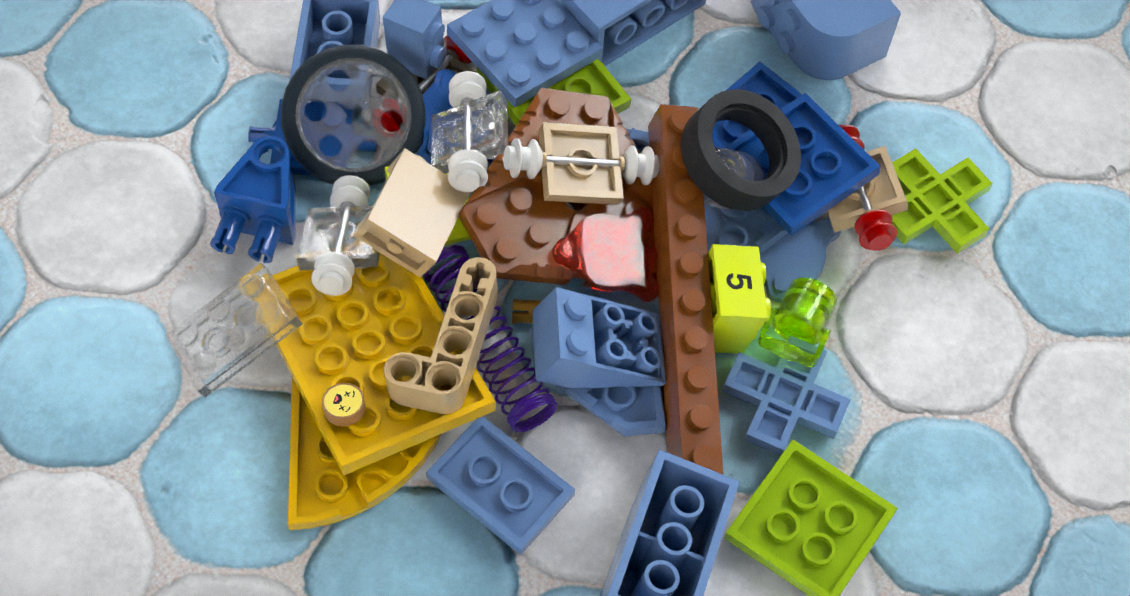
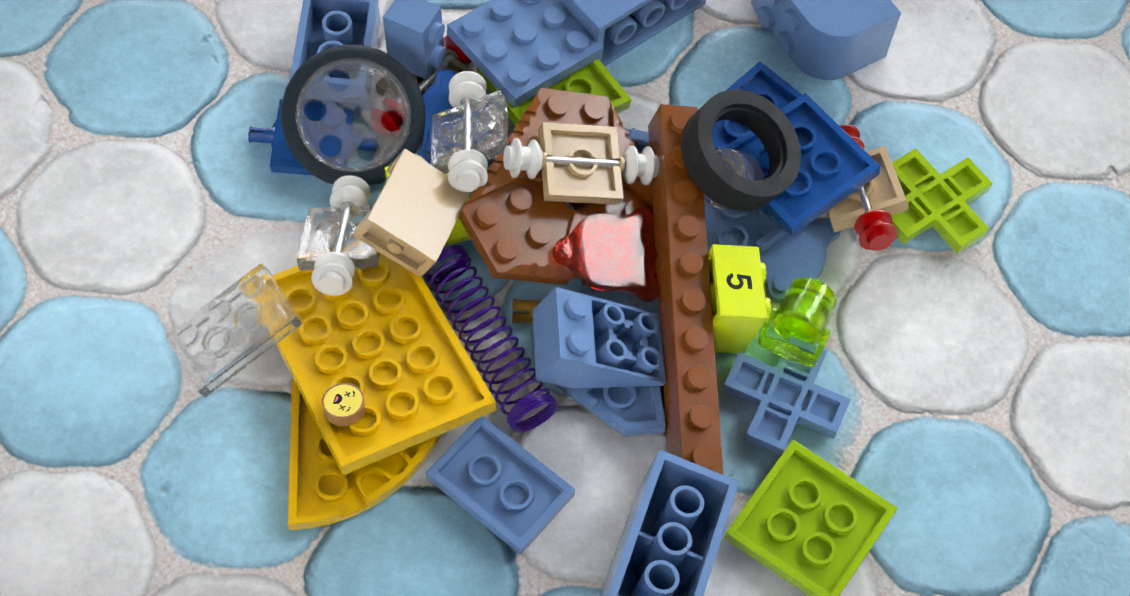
blue piece [210,136,296,263] -> none
tan beam [384,257,498,414] -> none

